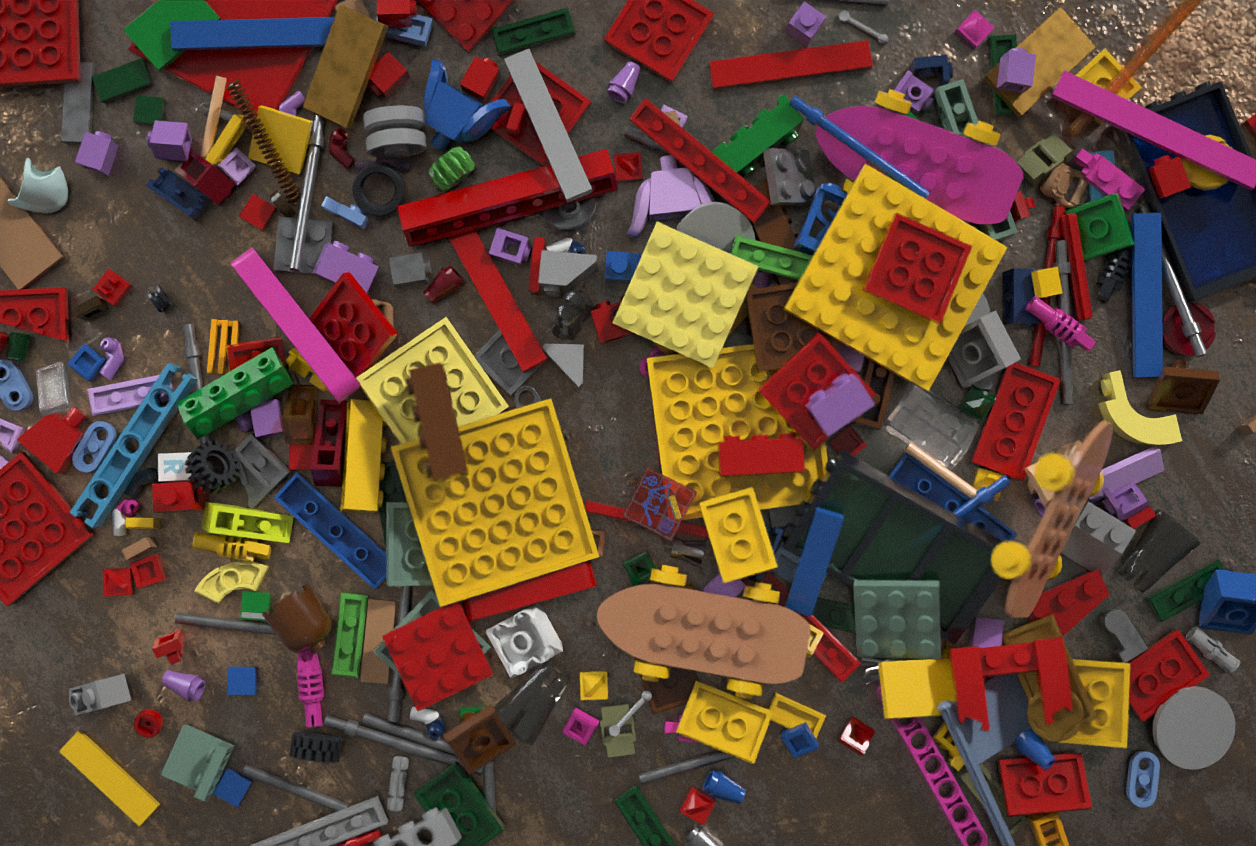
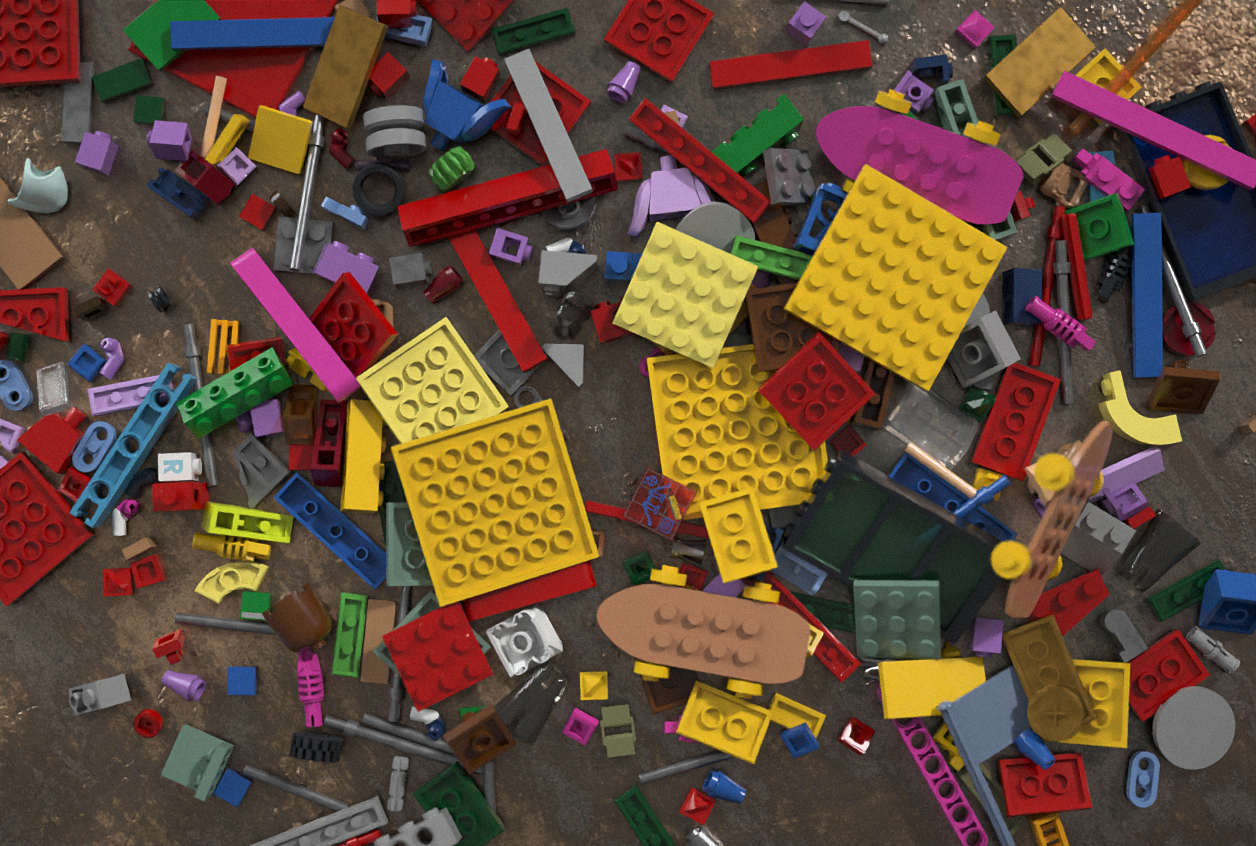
yellow tile [59,730,161,827] -> none
yellow tile [126,518,161,529] -> none
black tyre [185,440,240,494] -> none
reddish brown piece [227,79,301,206] -> none
reddish brown wedge [406,362,469,483] -> none
red tile [528,237,546,296] -> none
light grey hinge [608,691,652,736] -> none
red brick [717,433,805,477] -> none
blue tile [785,507,844,616] -> none
blue bar [789,95,930,199] -> none
medium lavender brick [805,373,875,436] -> none
red plate [862,213,973,324] -> none
red wedge [948,637,1072,732] -> none
medium lavender brick [997,48,1036,93] -> none
yellow tile [1031,267,1062,298] -> none
none -> red tile [58,466,92,502]
none -> red tile [675,563,708,591]

